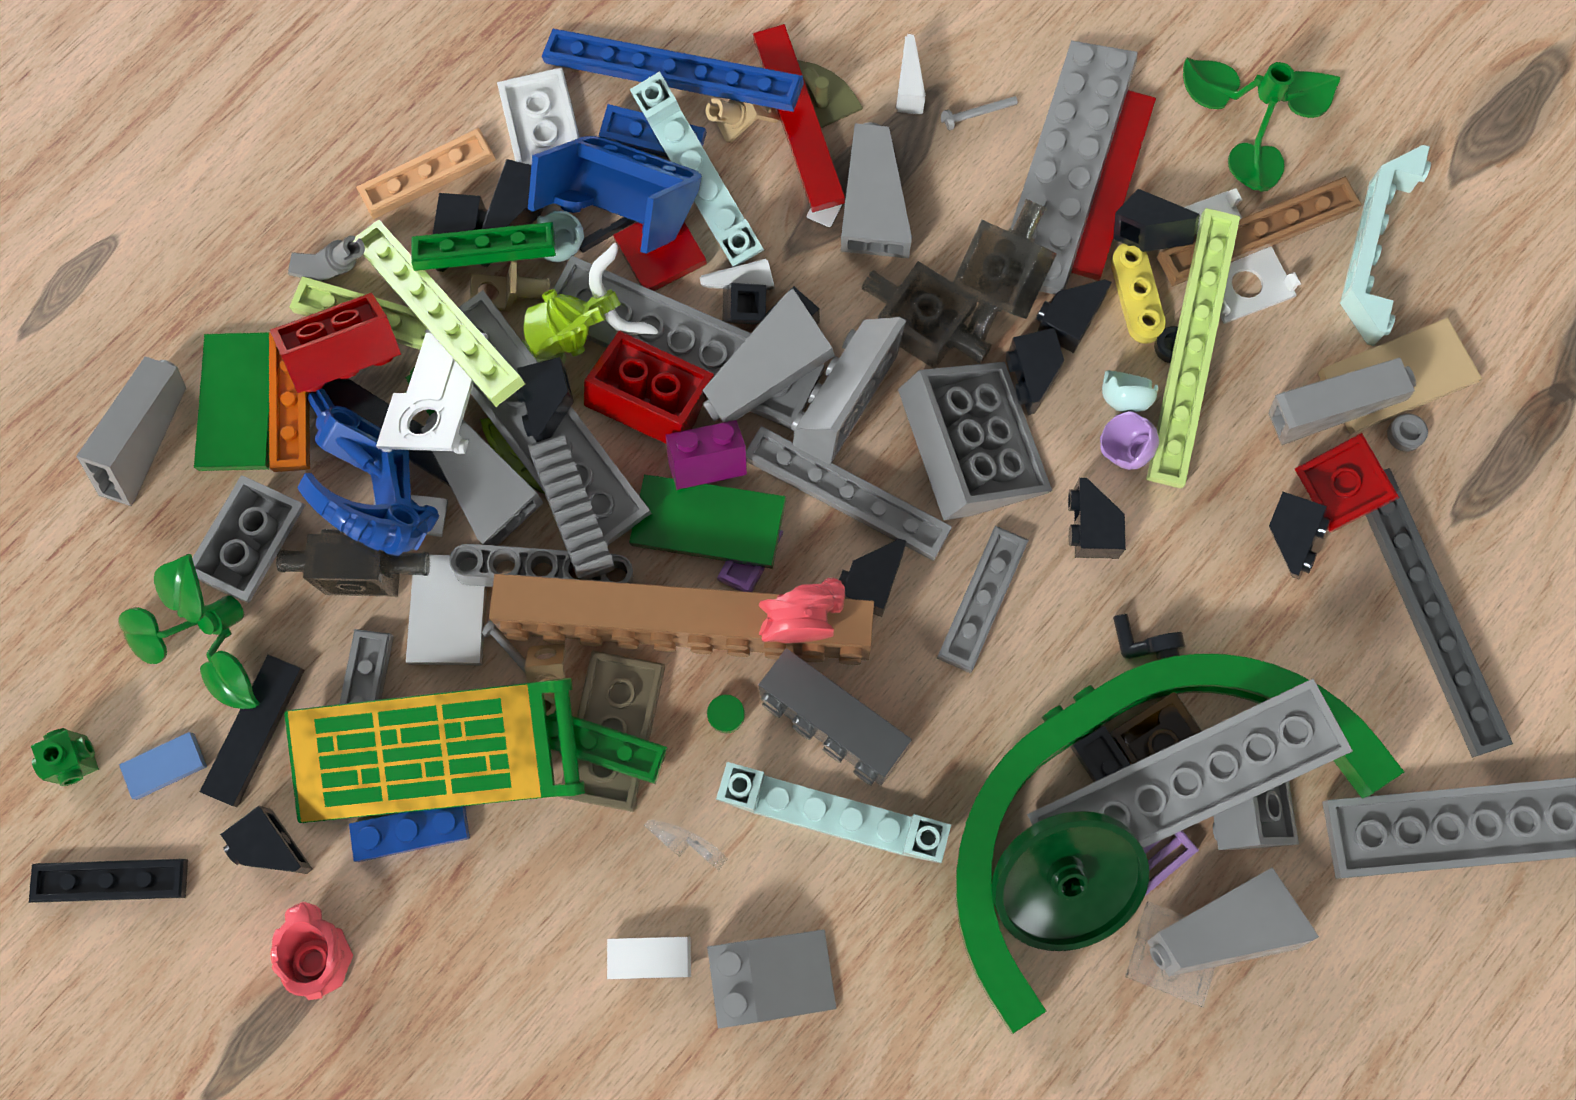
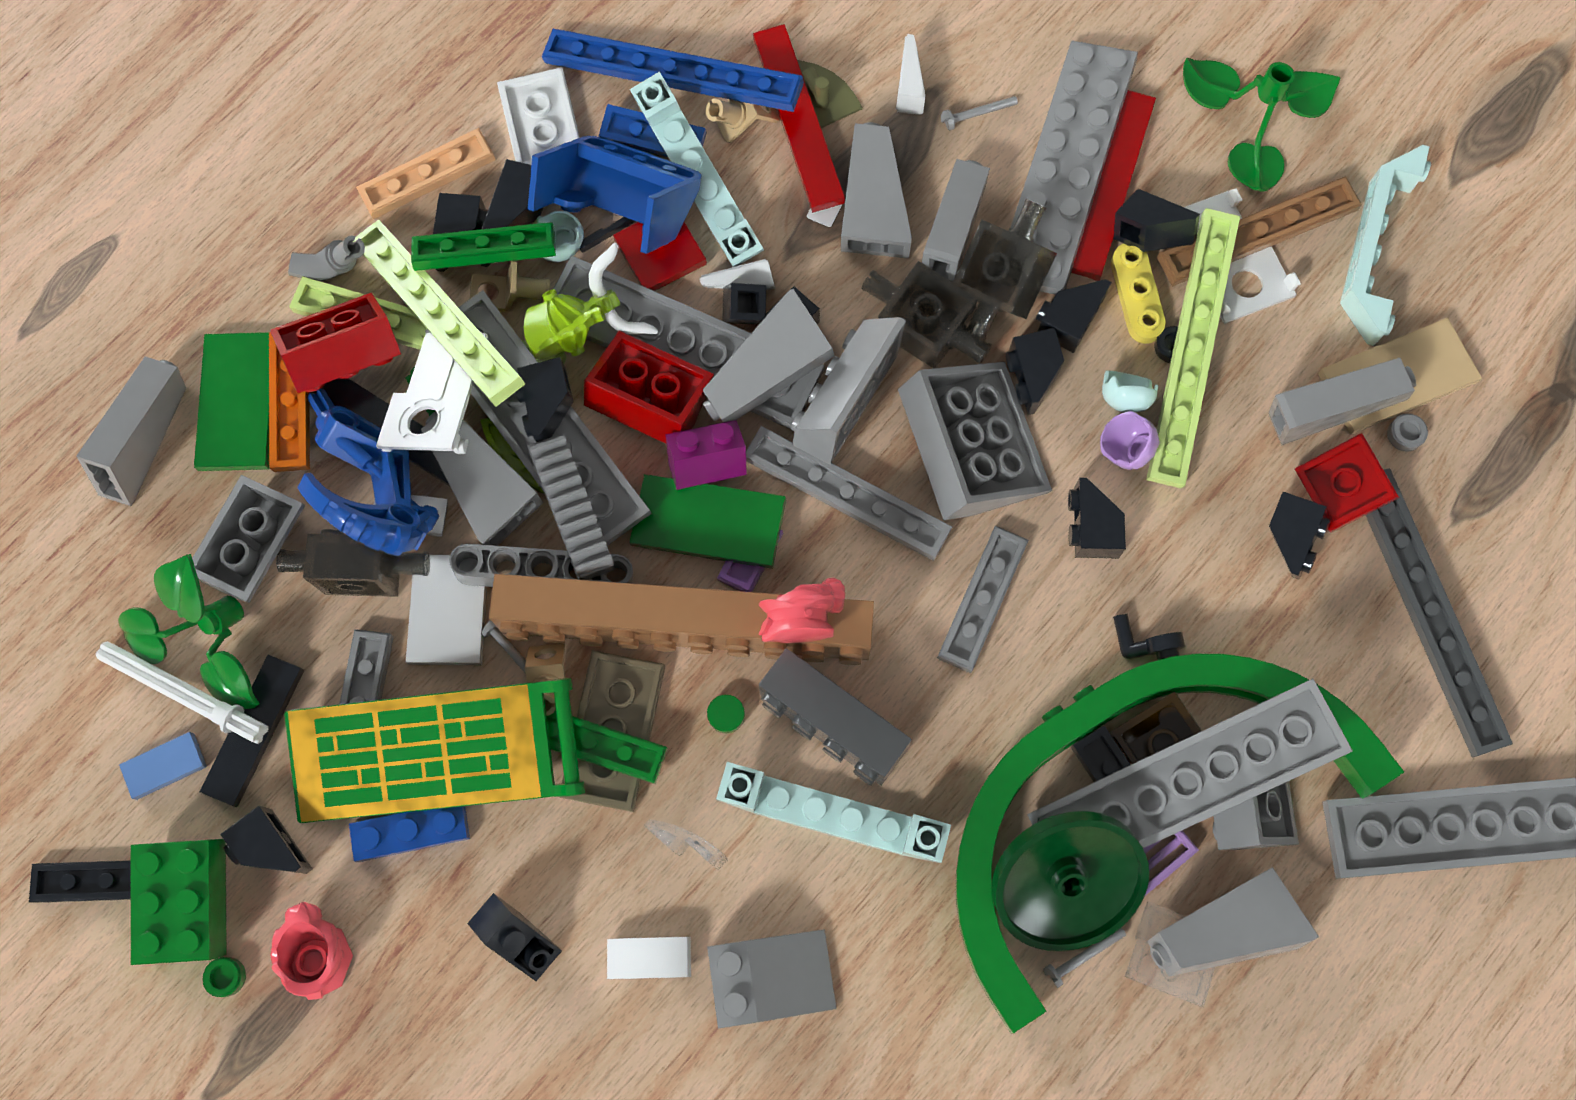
green brick [31,728,99,786] -> none
black slope [839,539,907,617] -> none
none -> white axle [96,641,268,744]
none -> green brick [131,839,227,965]
none -> green tile [202,957,246,997]
none -> black slope [467,893,562,981]
none -> light grey slope [919,159,990,293]
none -> light grey piece [1044,928,1126,988]

